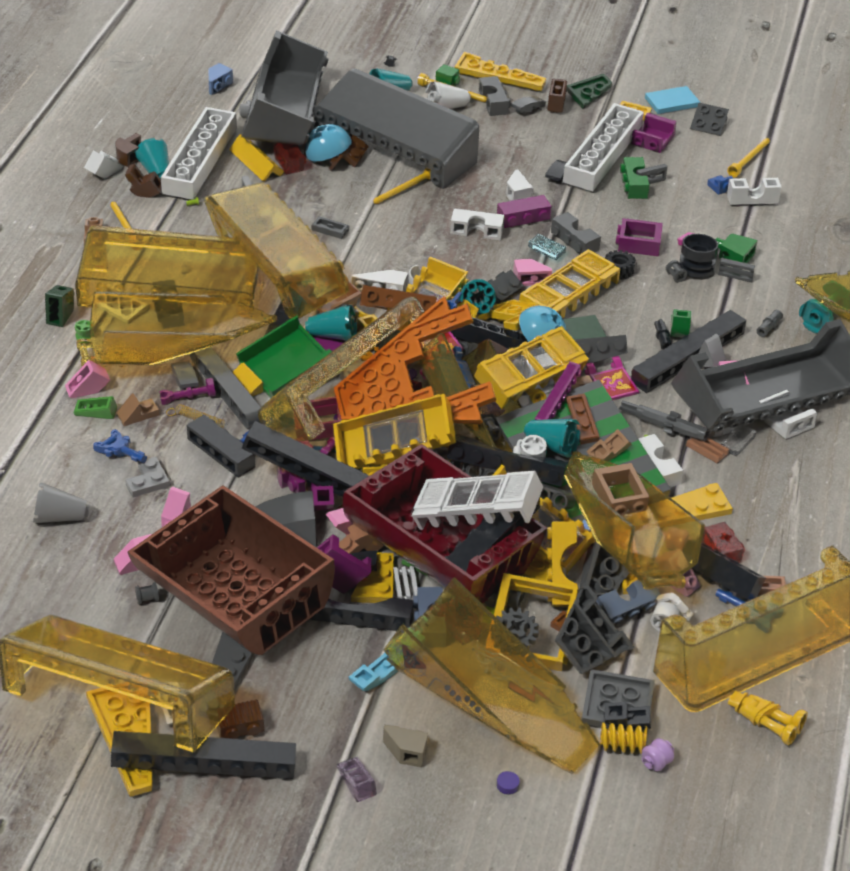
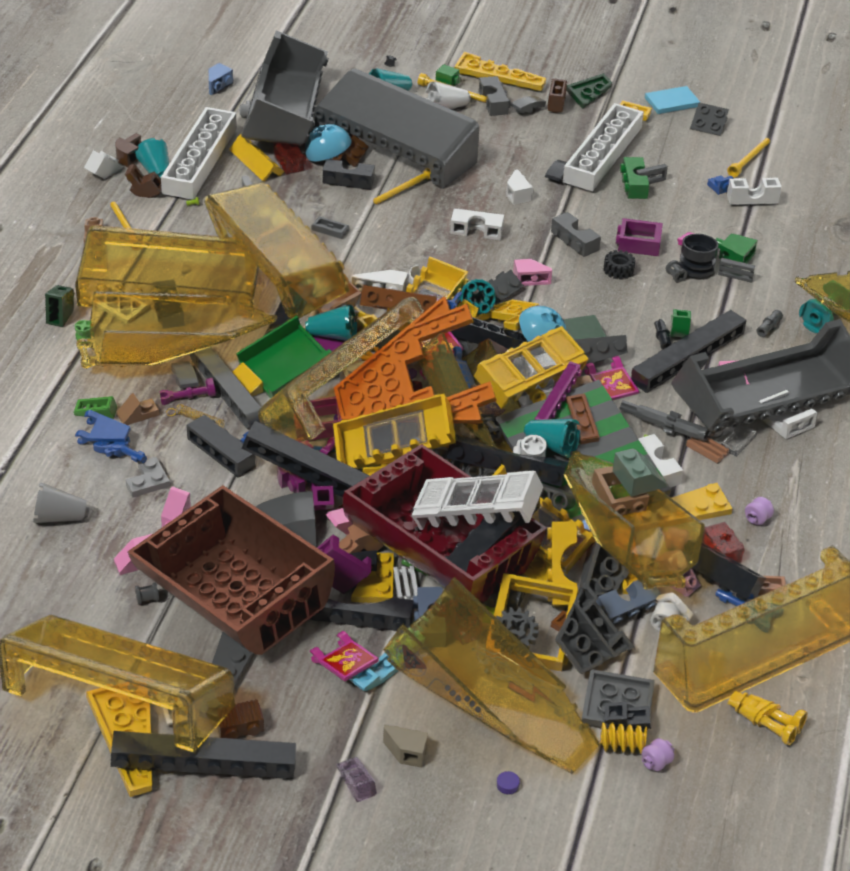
bright pink slope [65,360,110,398] -> none
magenta brick [497,195,552,228] -> none
yellow window [519,249,620,318] -> none
clear light blue plate [528,234,566,260] -> none
medium nougat slope [586,429,632,466] -> none
magenta panel [631,112,677,153] -> none
light grey slope [698,334,726,367] -> none
none -> flag [75,410,131,444]
none -> flag [309,631,379,681]
none -> black arch [322,159,375,190]
none -> sand green slope [612,448,667,497]
none -> lavender piece [745,497,774,525]

